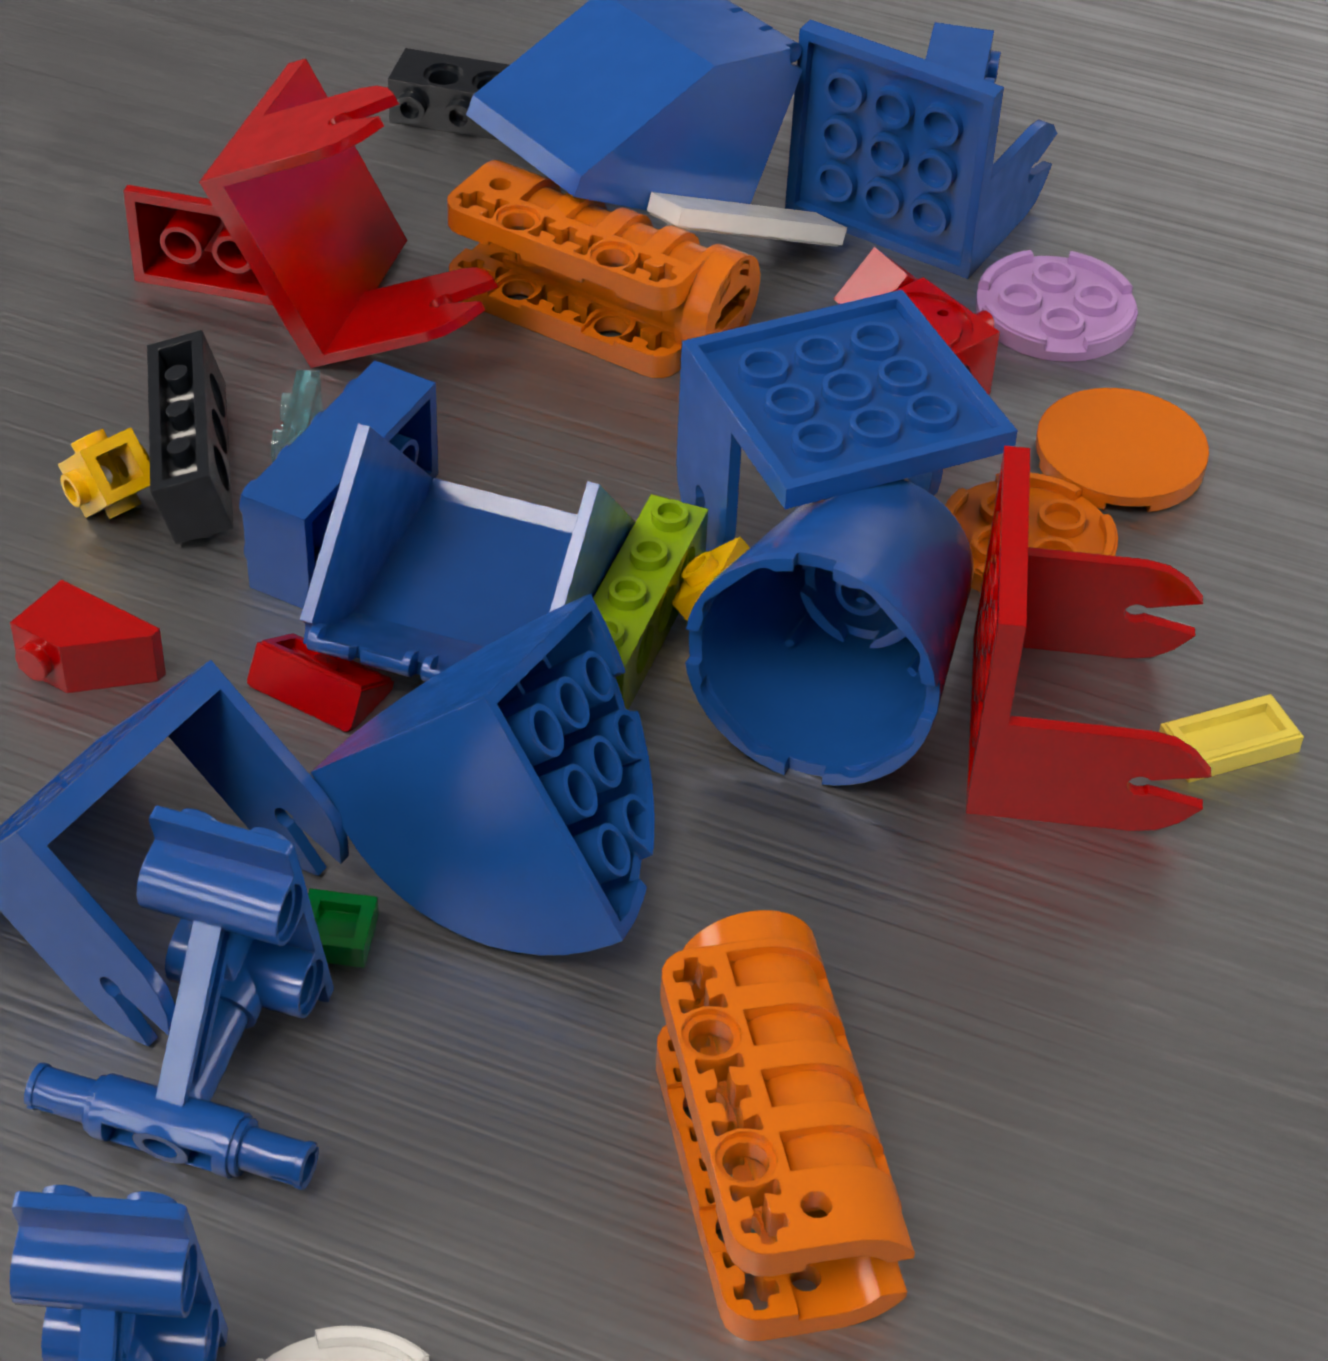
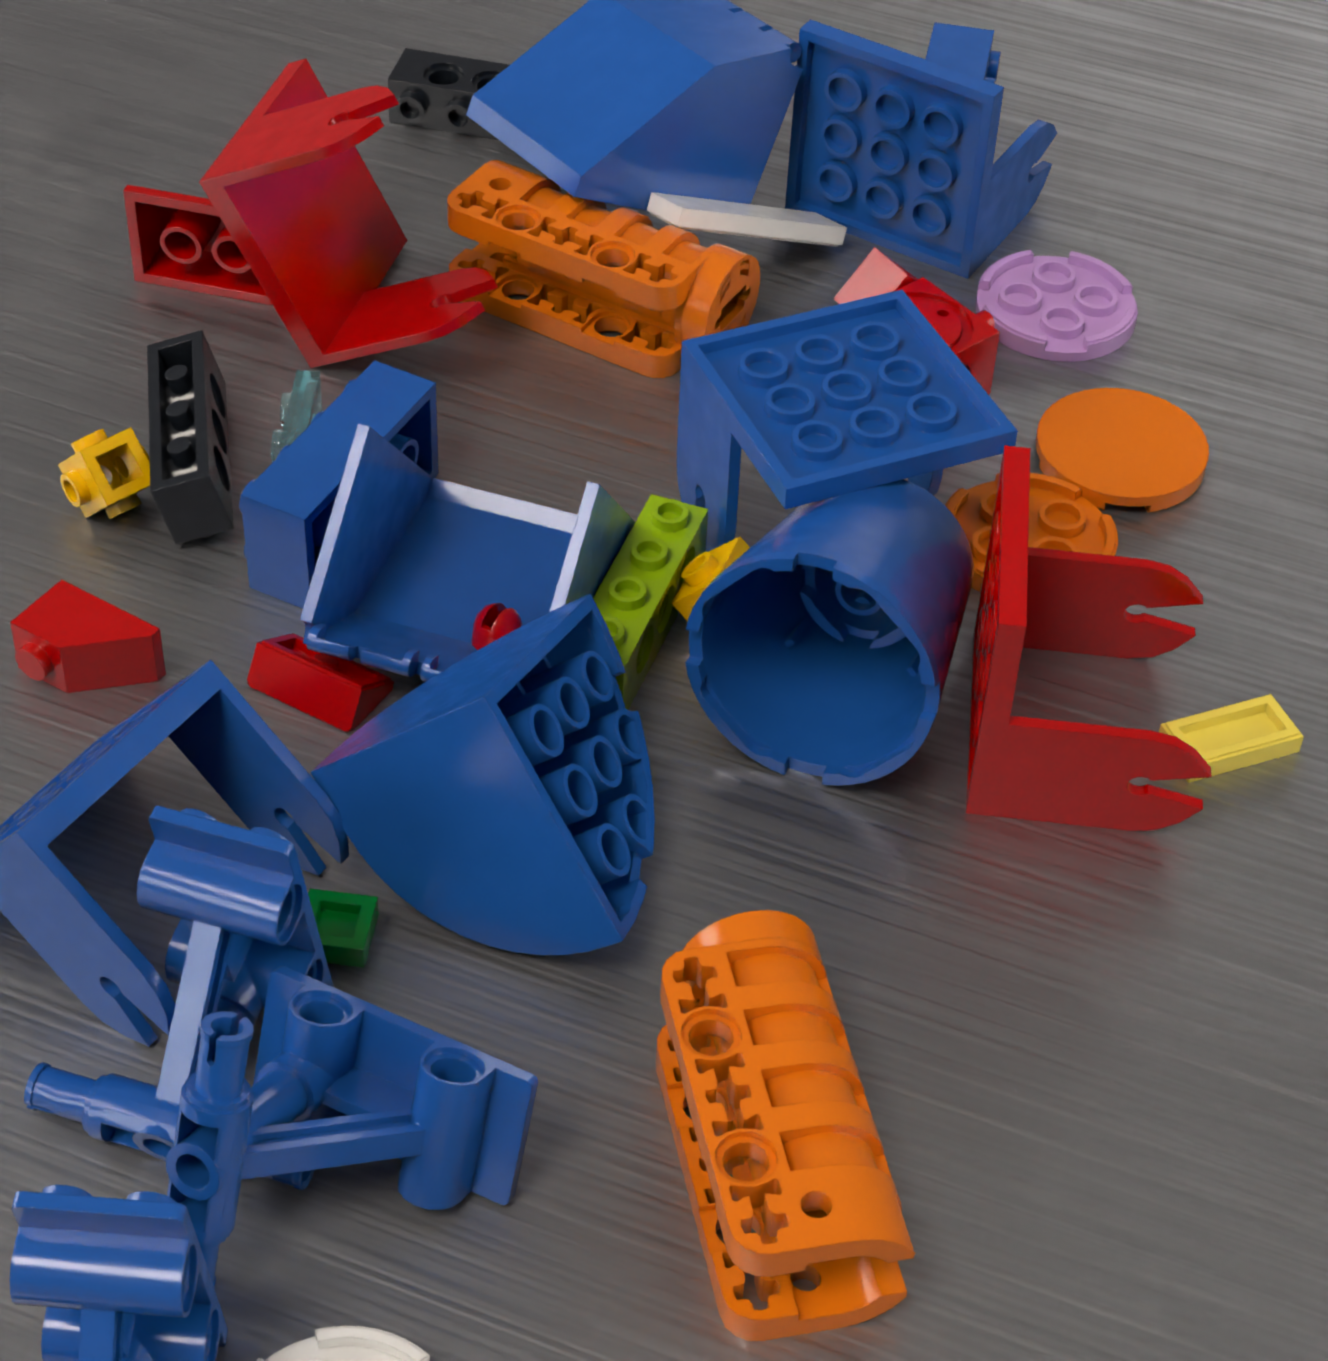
none -> blue plate [166,966,538,1289]
none -> red hinge [471,603,523,650]

